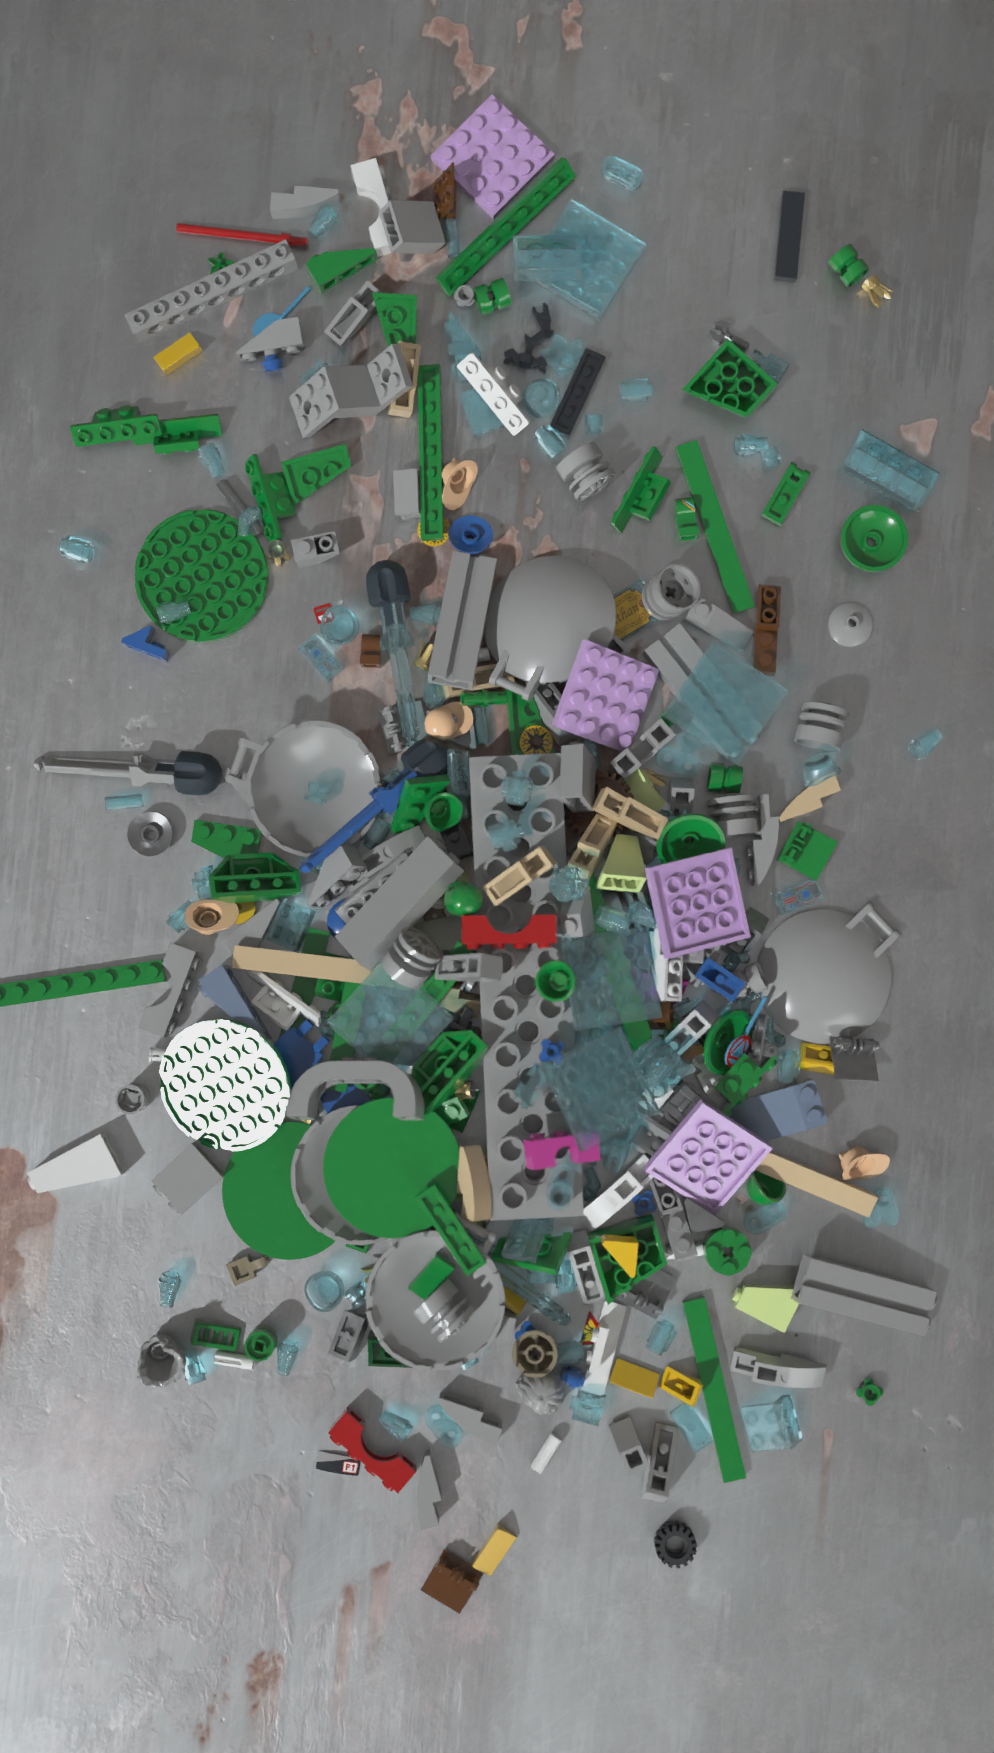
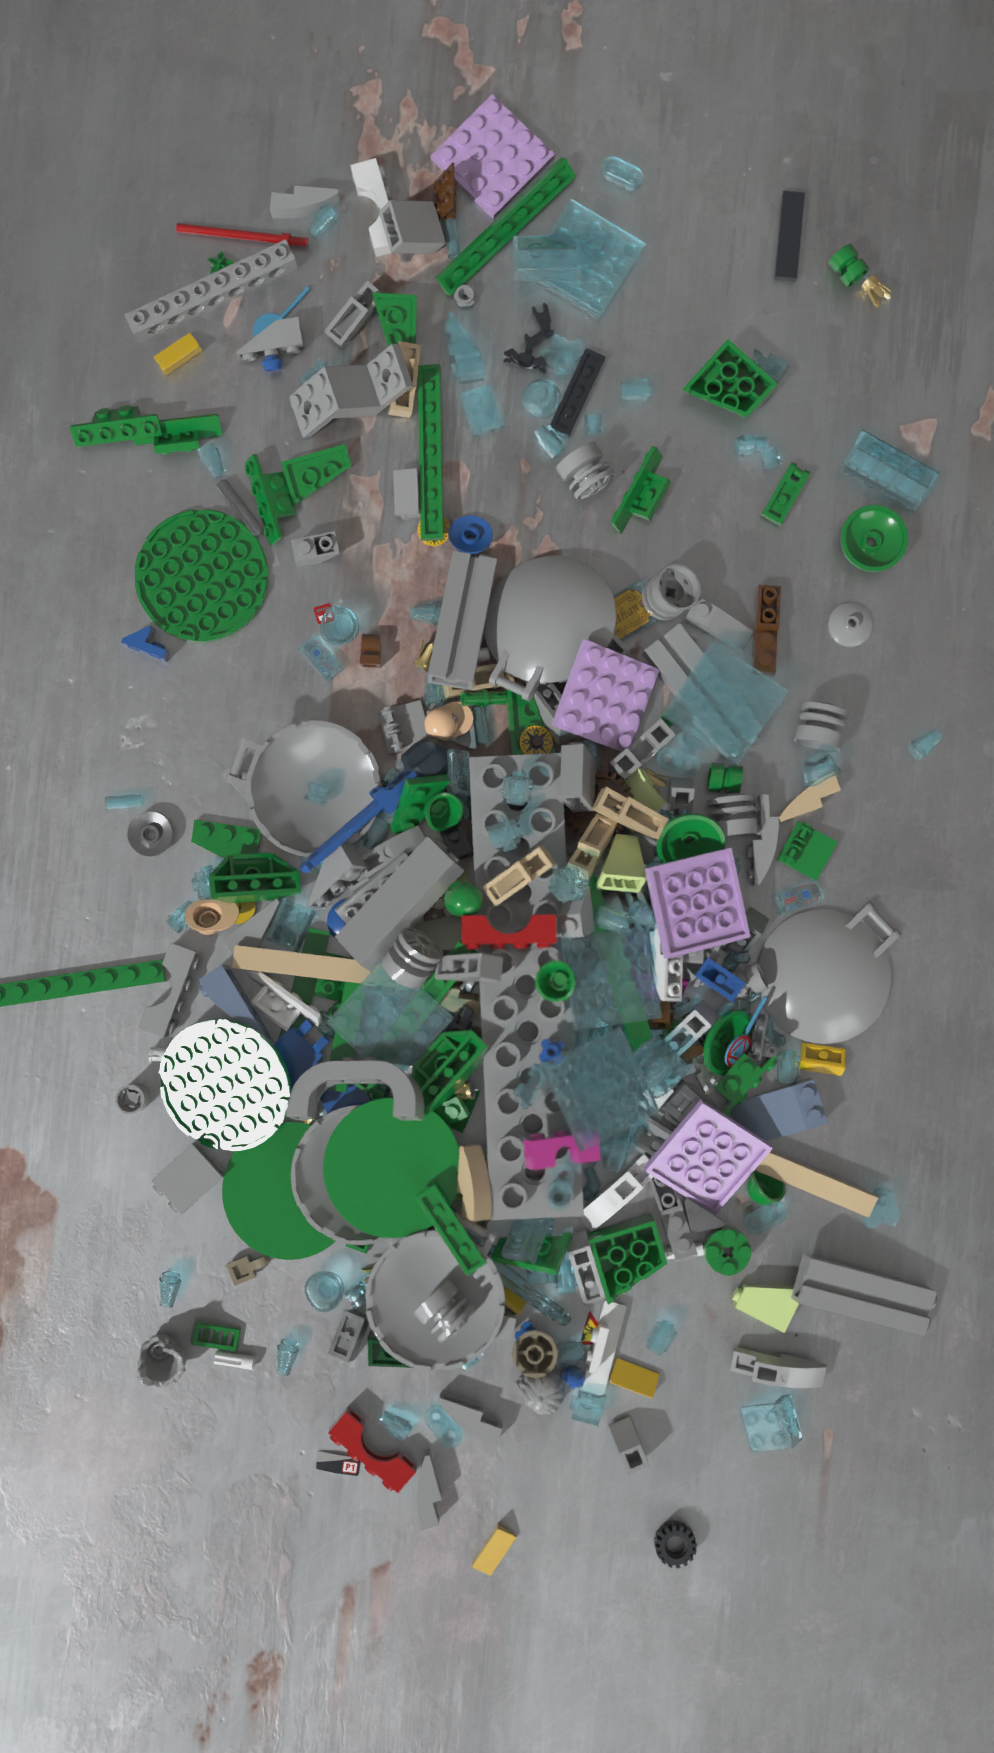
white slope [27,1132,125,1193] -> none
piece [34,751,222,795] -> none
clear light blue brick [59,535,95,563] -> none
clear light blue cone [156,601,191,624] -> none
clear light blue cone [184,1349,207,1385] -> none
clear light blue arm [238,506,262,536] -> none
green wheel [245,1325,278,1361] -> none
clear light blue piece [267,540,291,567] -> none
green slope [305,248,378,294] -> none
piece [366,560,420,748] -> none
green tile [408,1252,455,1301] -> none
reddish brown hinge [420,1550,483,1614] -> none
light nougat piece [442,458,478,510] -> none
white bracket [457,352,530,436] -> none
green wheel [473,277,512,316] -> none
white piece [531,1432,562,1474] -> none
yellow slope [600,1234,638,1278] -> none
flat silver hinge [616,1269,677,1319] -> none
blue plate [631,1190,657,1216] -> none
light grey slope [641,1423,679,1503] -> none
yellow slope [659,1366,703,1407] -> none
clear light blue plate [669,1403,714,1453] -> none
green leg [674,497,700,542] -> none
green tile [675,440,755,615] -> none
green tile [682,1296,746,1483] -> none
flat silver bar [709,321,750,351] -> none
flat silver hinge [829,1037,879,1082] -> none
light nougat piece [839,1146,890,1181] -> none
green plate [856,1378,883,1406] -> none

